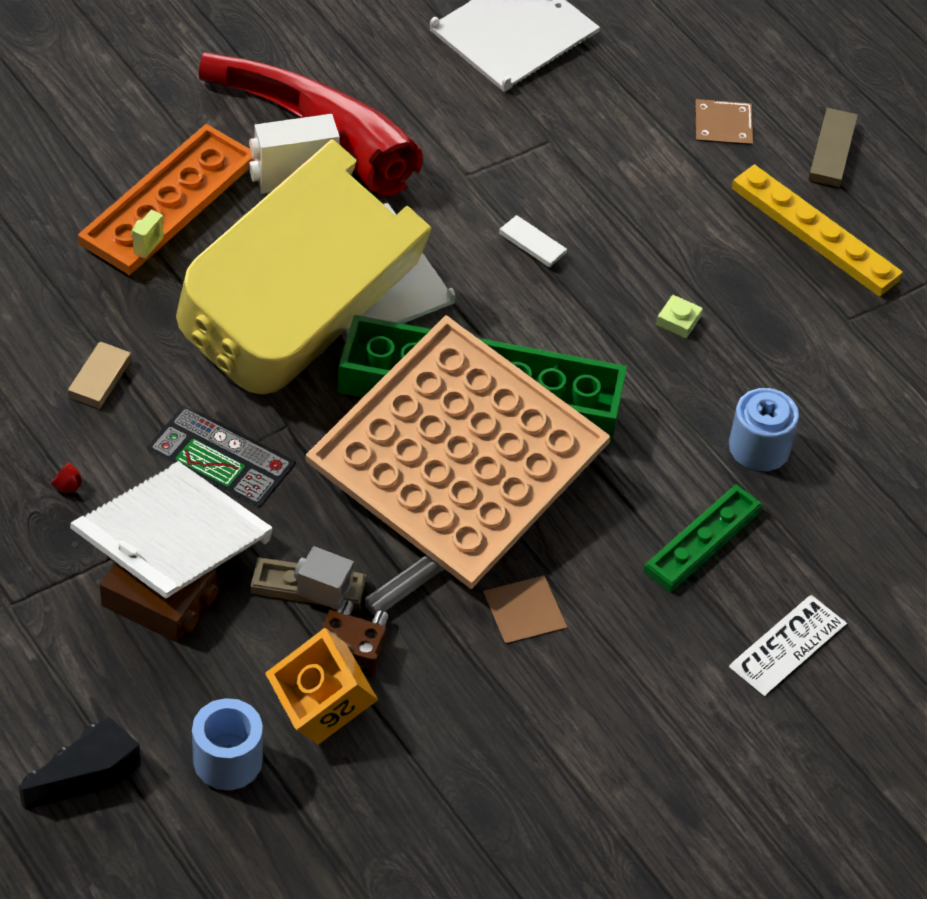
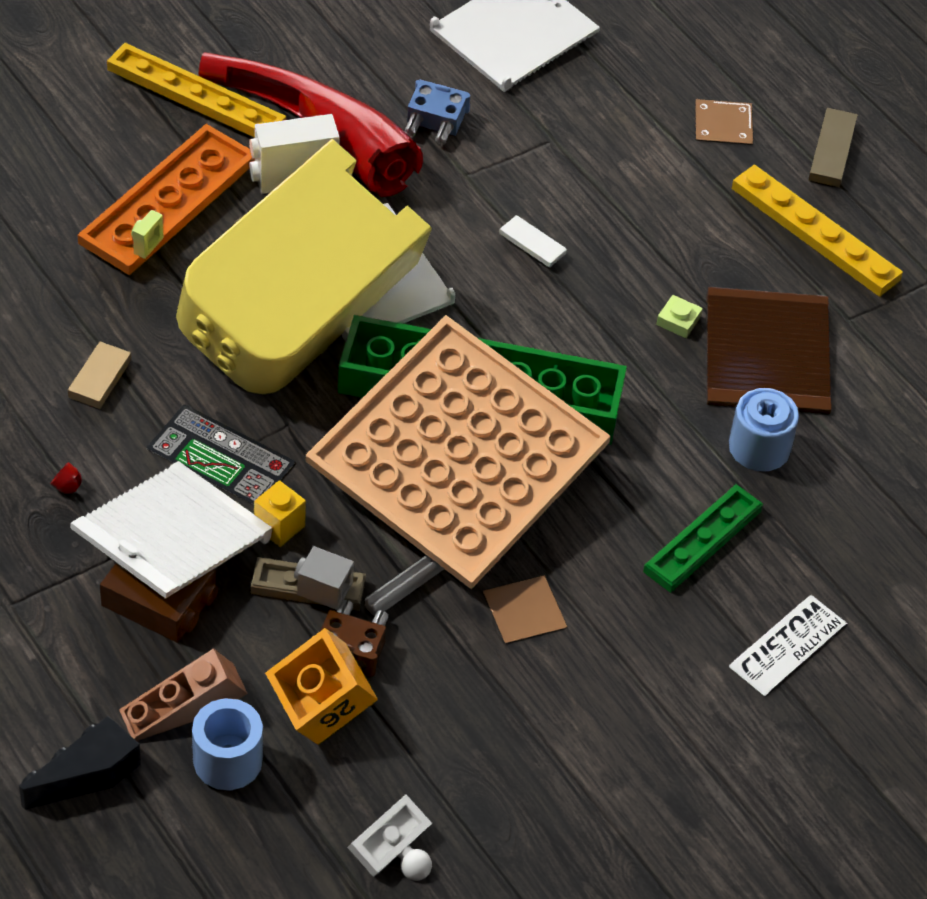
none -> yellow plate [107,43,286,138]
none -> nougat slope [119,648,248,741]
none -> yellow brick [254,480,306,547]
none -> white plate [347,795,432,881]
none -> medium blue piece [405,79,470,145]
none -> reddish brown door [706,287,831,414]

